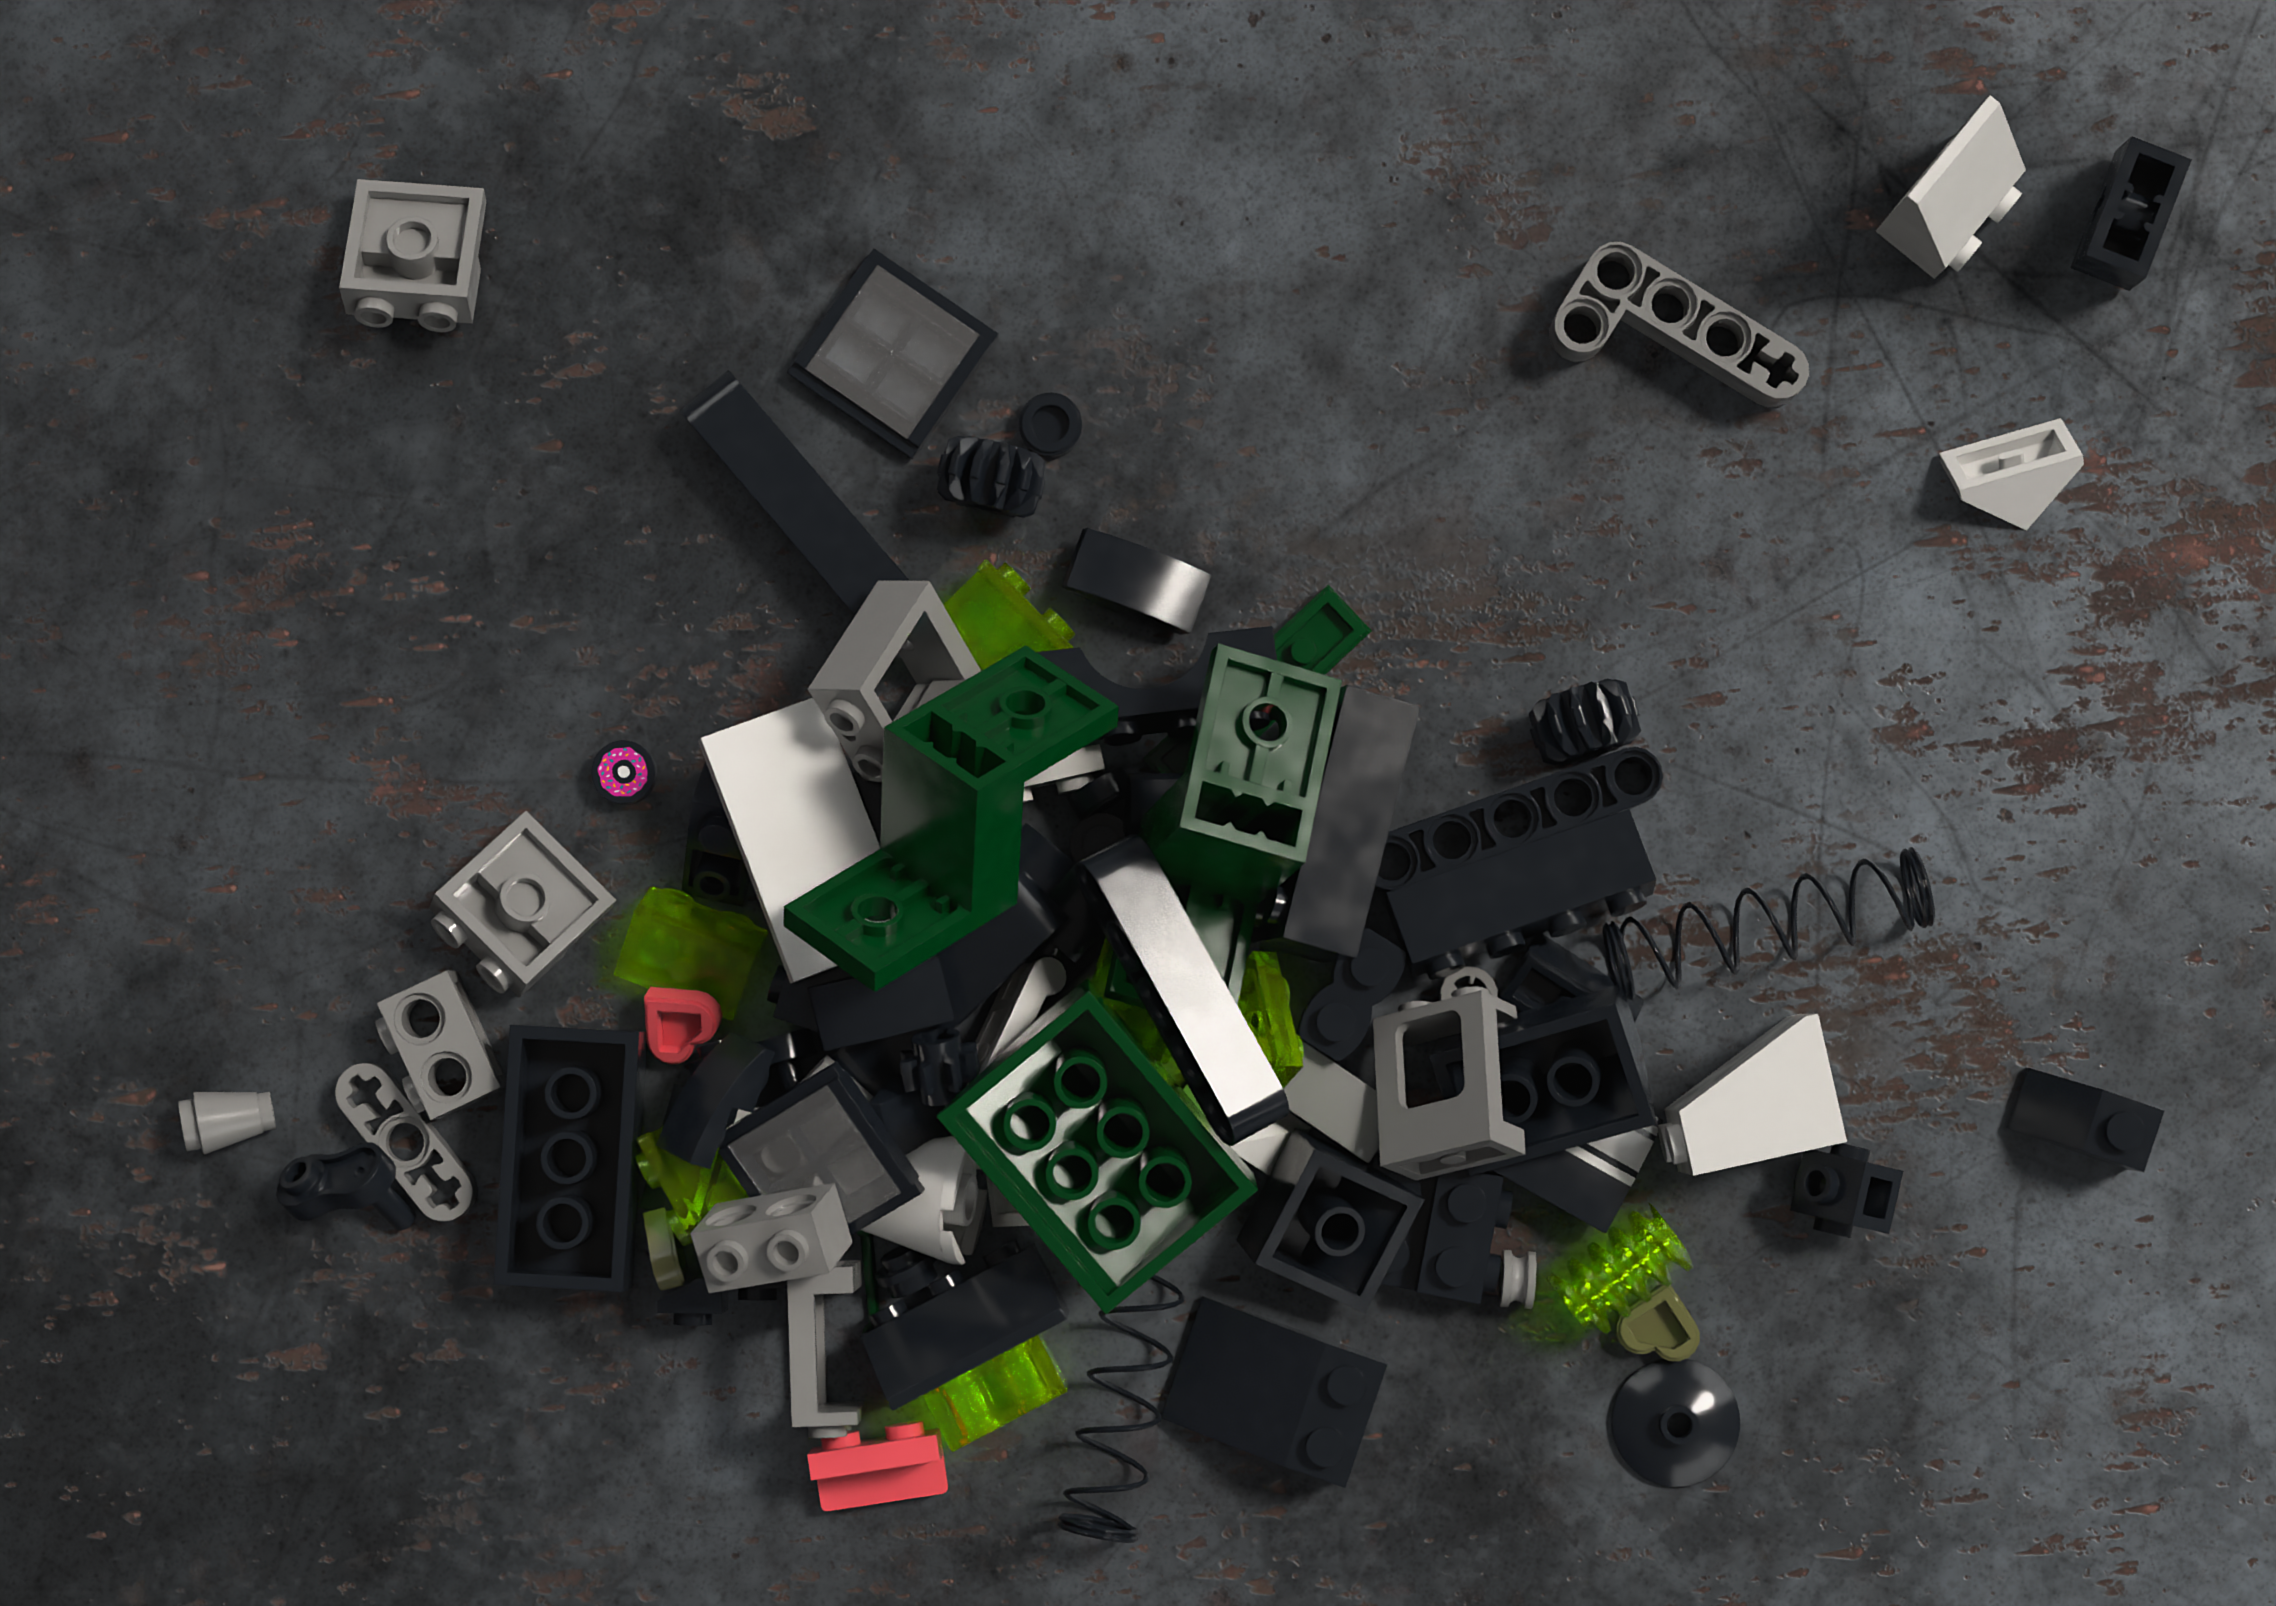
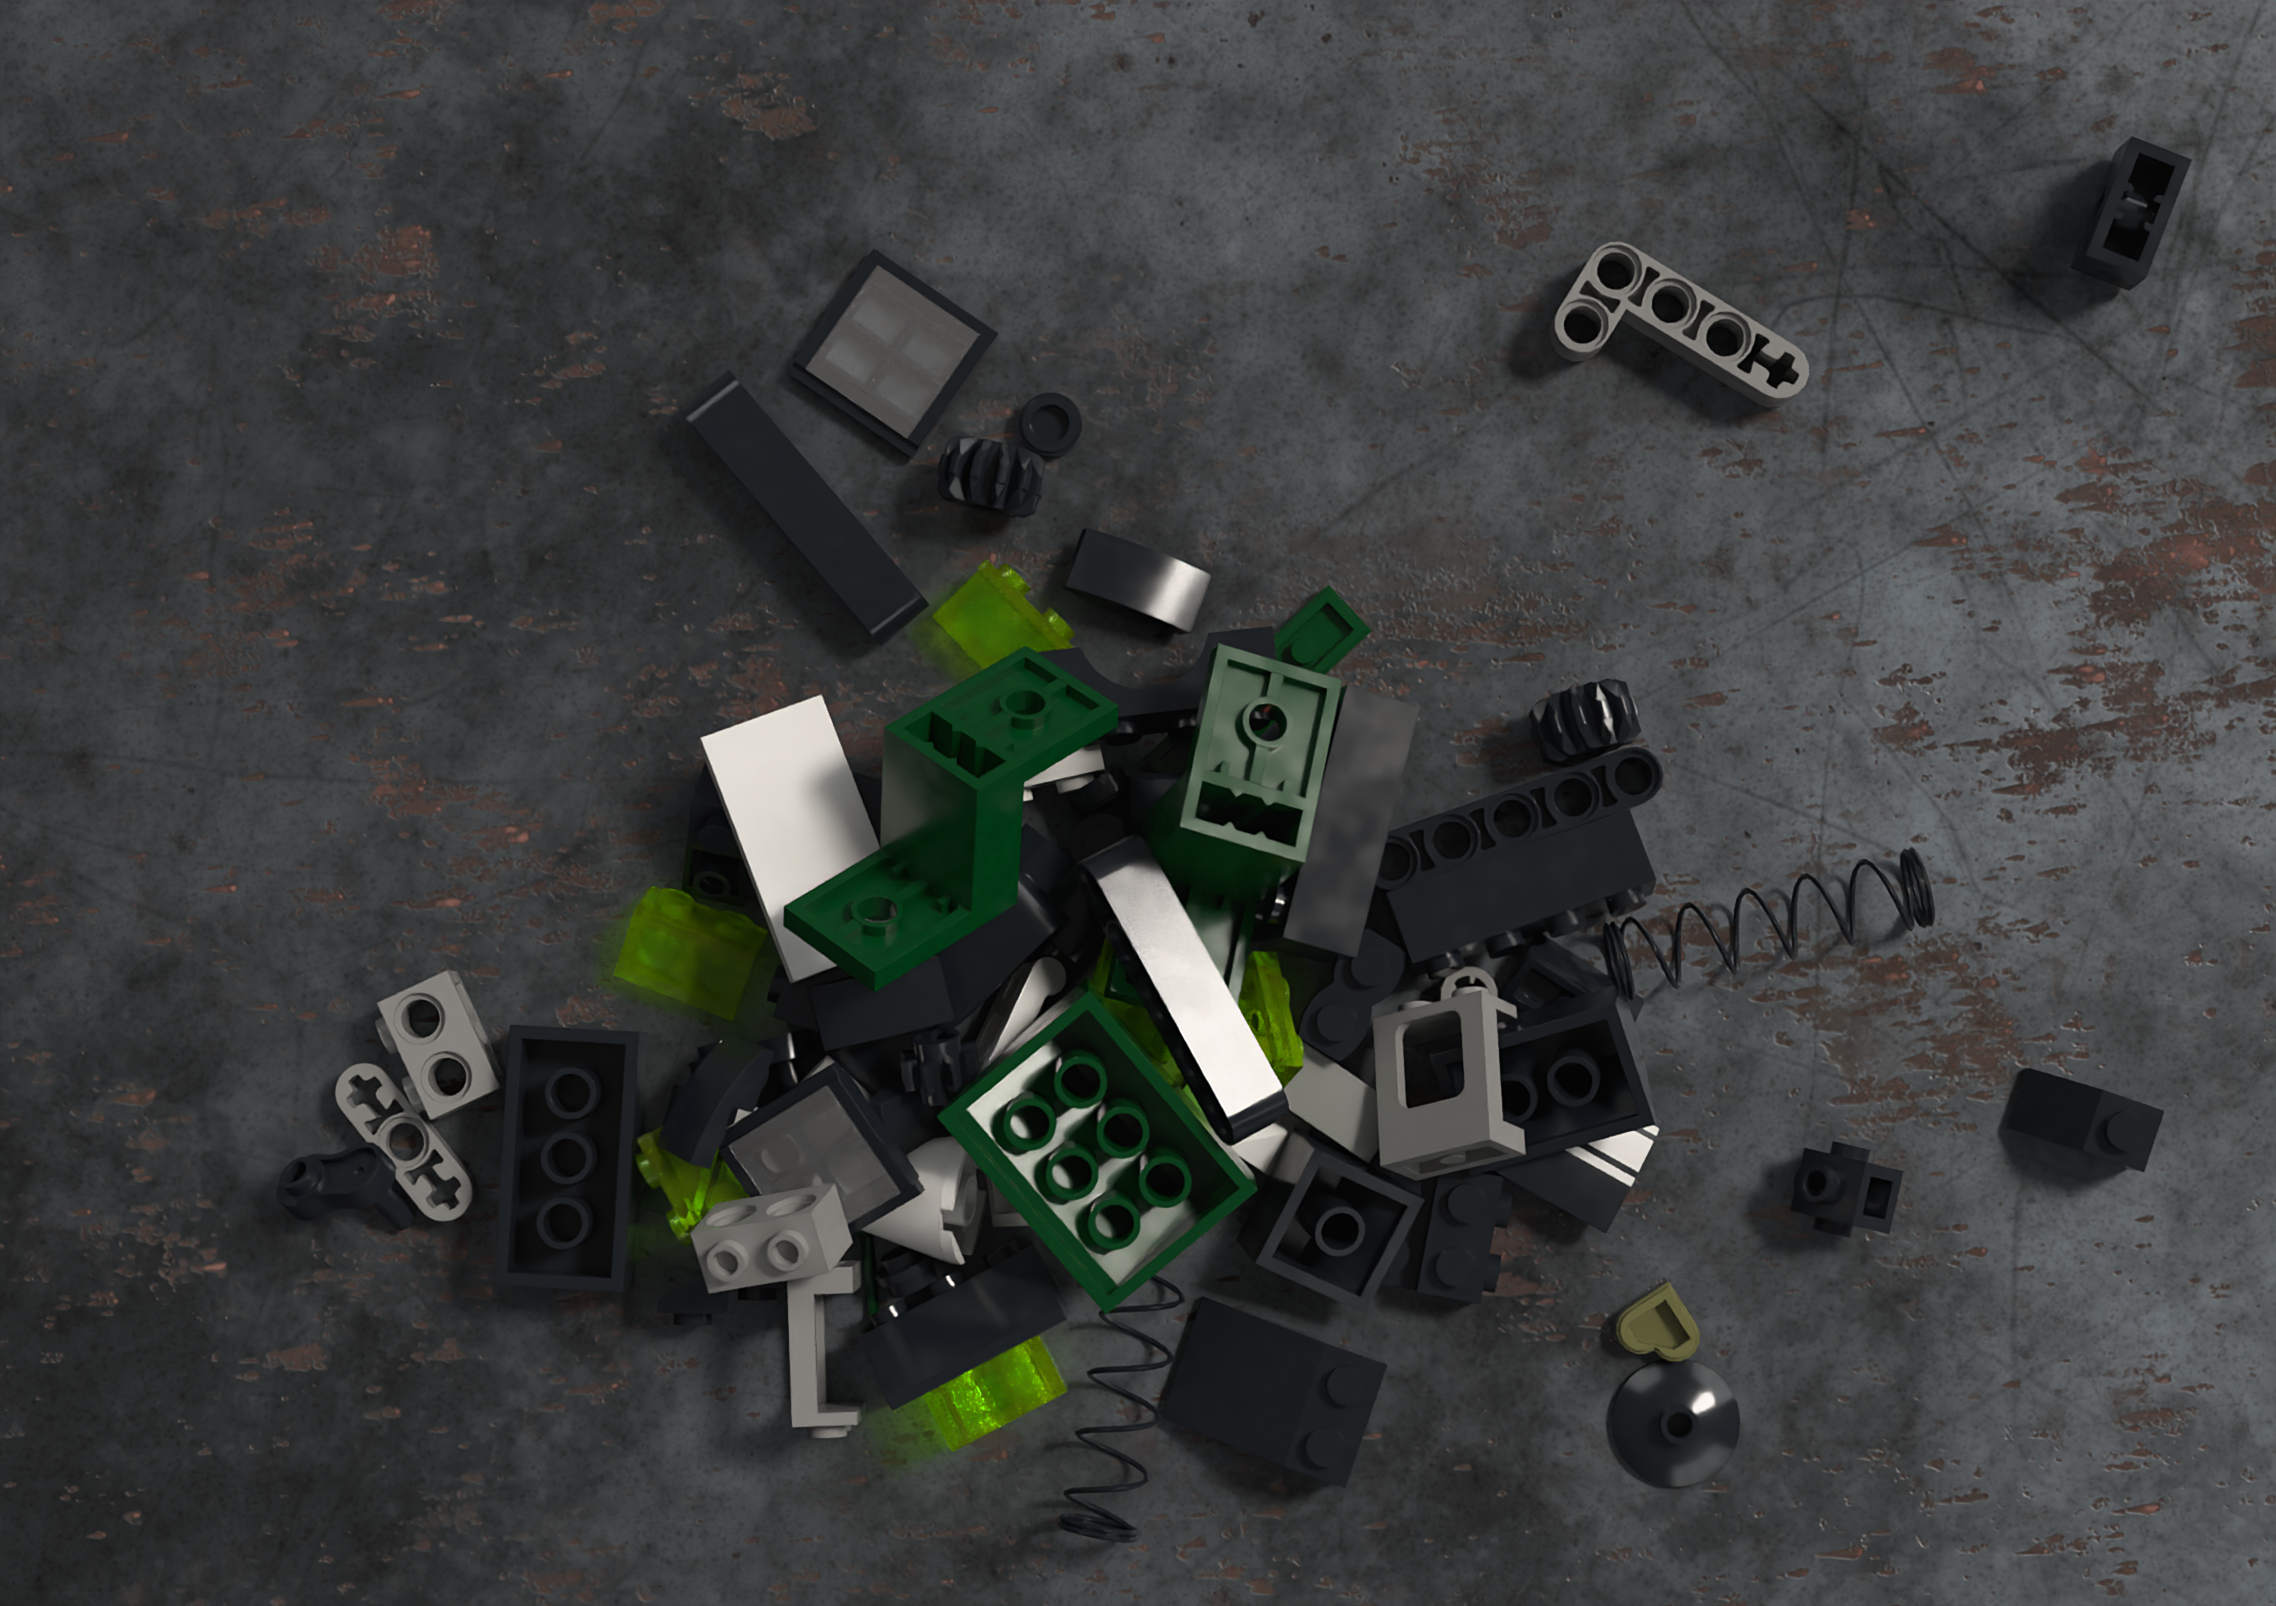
light grey cone [178,1091,276,1155] -> none
light grey plate [339,179,486,332] -> none
light grey plate [429,811,616,998] -> none
tile [591,740,657,805] -> none
olive tile [643,1207,688,1291] -> none
coral tile [644,987,723,1064] -> none
coral bracket [807,1421,948,1511] -> none
light grey window [808,581,981,782] -> none
light grey bush [1499,1250,1537,1309] -> none
clear neon green piece [1546,1202,1693,1334] -> none
white slope [1658,1014,1847,1176] -> none
white slope [1876,96,2026,279] -> none
white slope [1939,418,2084,531] -> none

